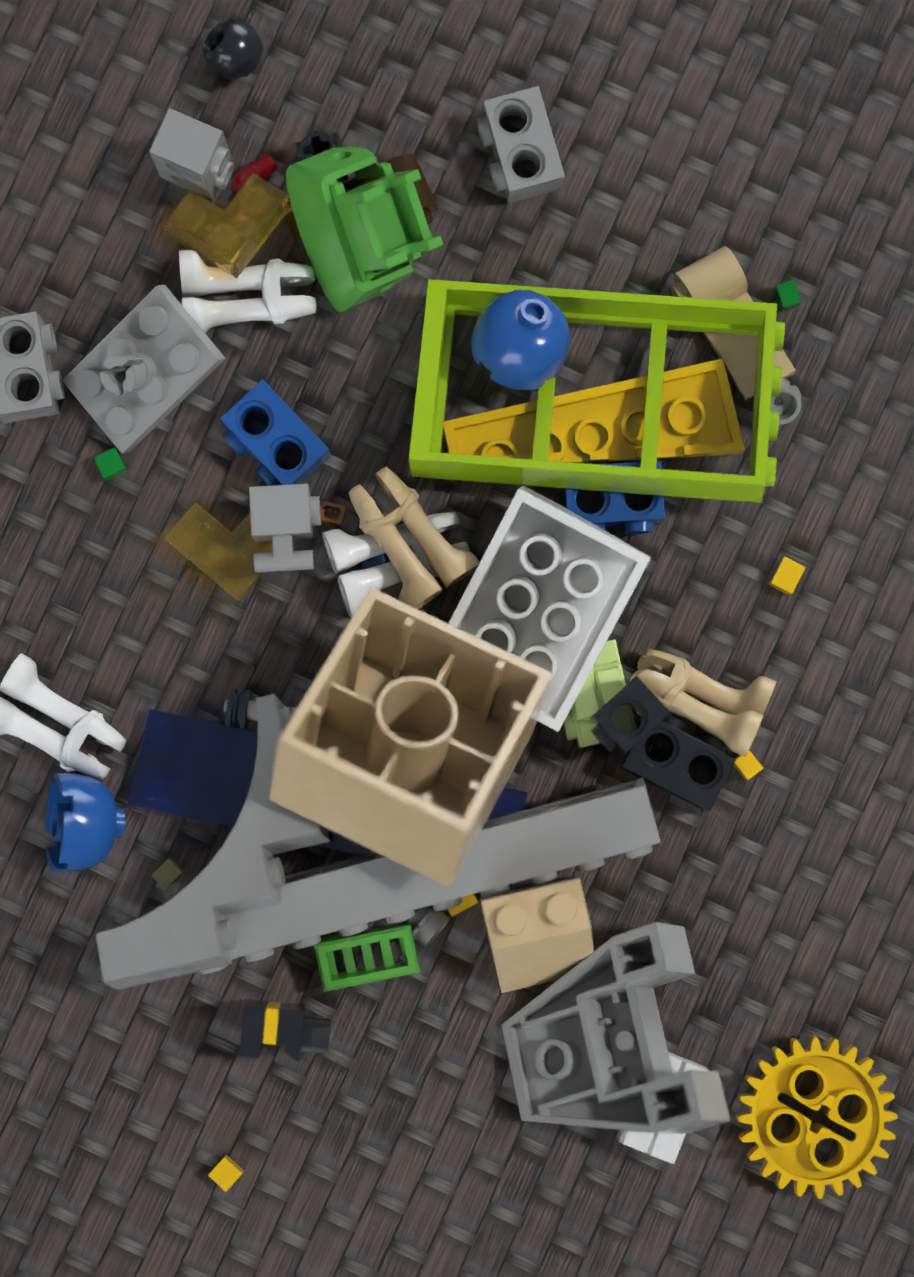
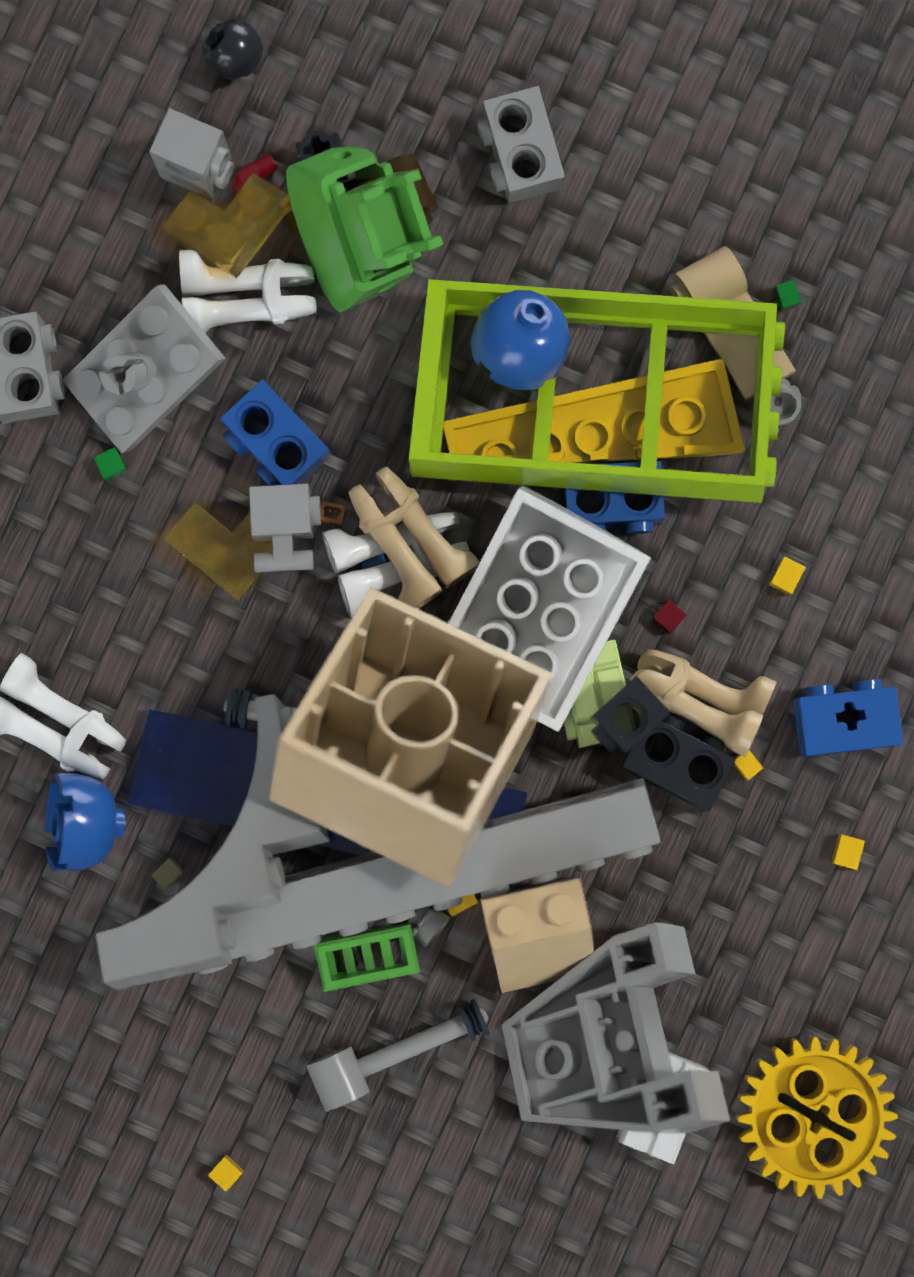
black hips [239,999,331,1062] -> none
none -> light grey piece [306,998,490,1111]
none -> dark red piece [652,600,687,634]
none -> blue brick [793,679,904,757]
none -> yellow piece [831,834,865,870]

